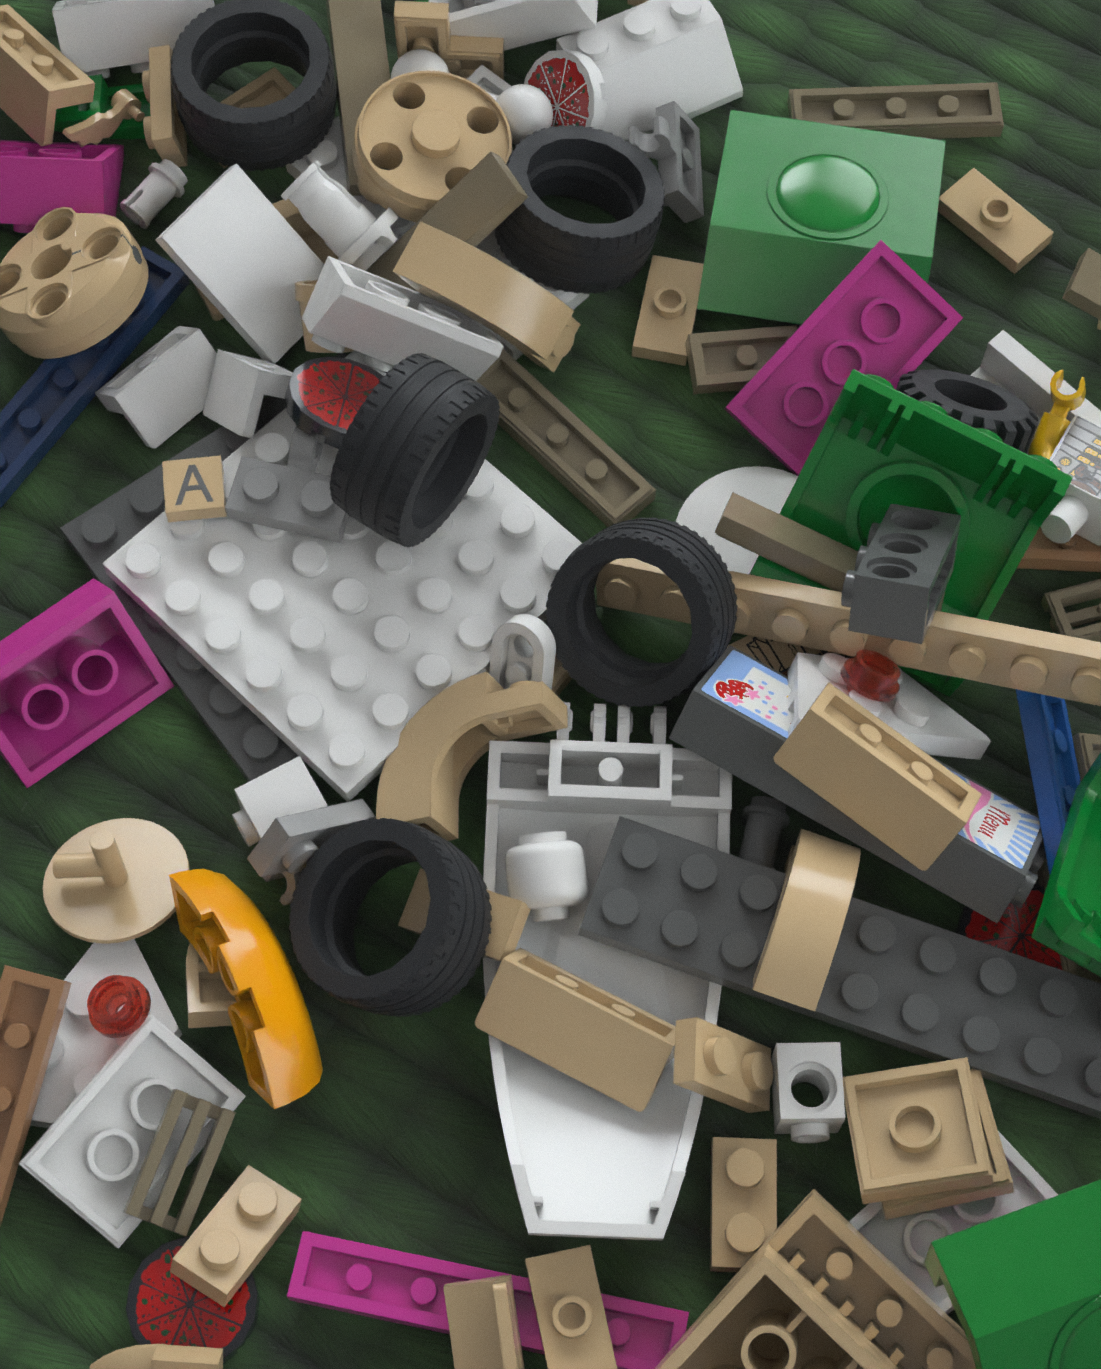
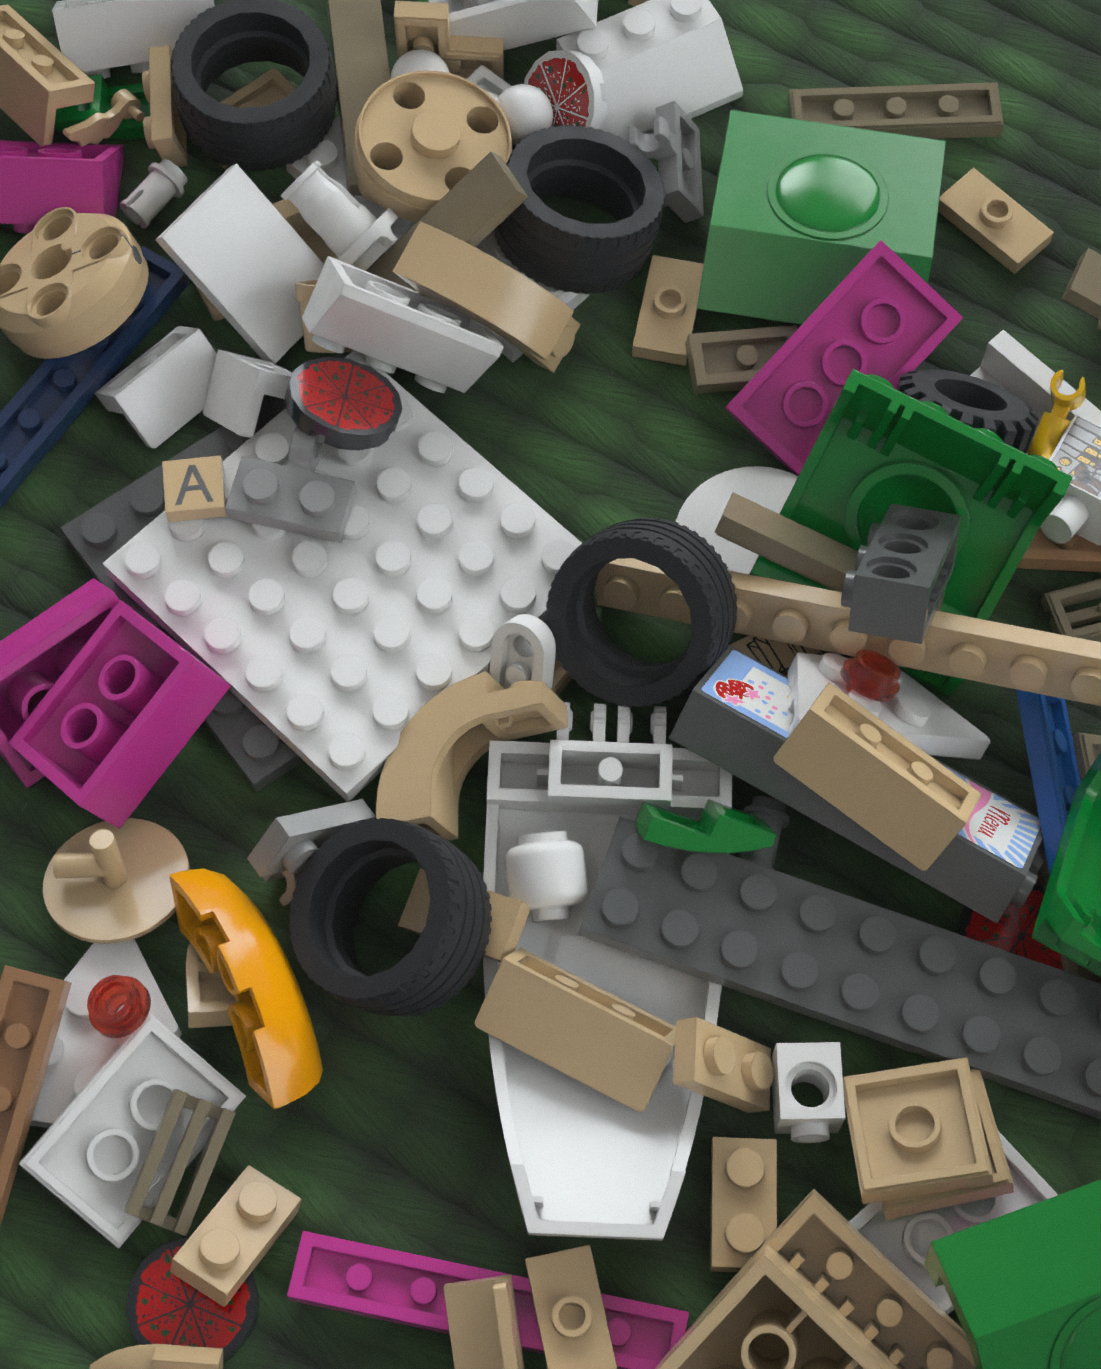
white brick [232,756,328,847] -> none
black tyre [329,353,500,547] -> none
dark tan tile [476,349,656,527] -> none
tan arch [753,829,861,1011] -> none
none -> dark pink slope [8,600,231,829]
none -> green slope [635,799,777,853]

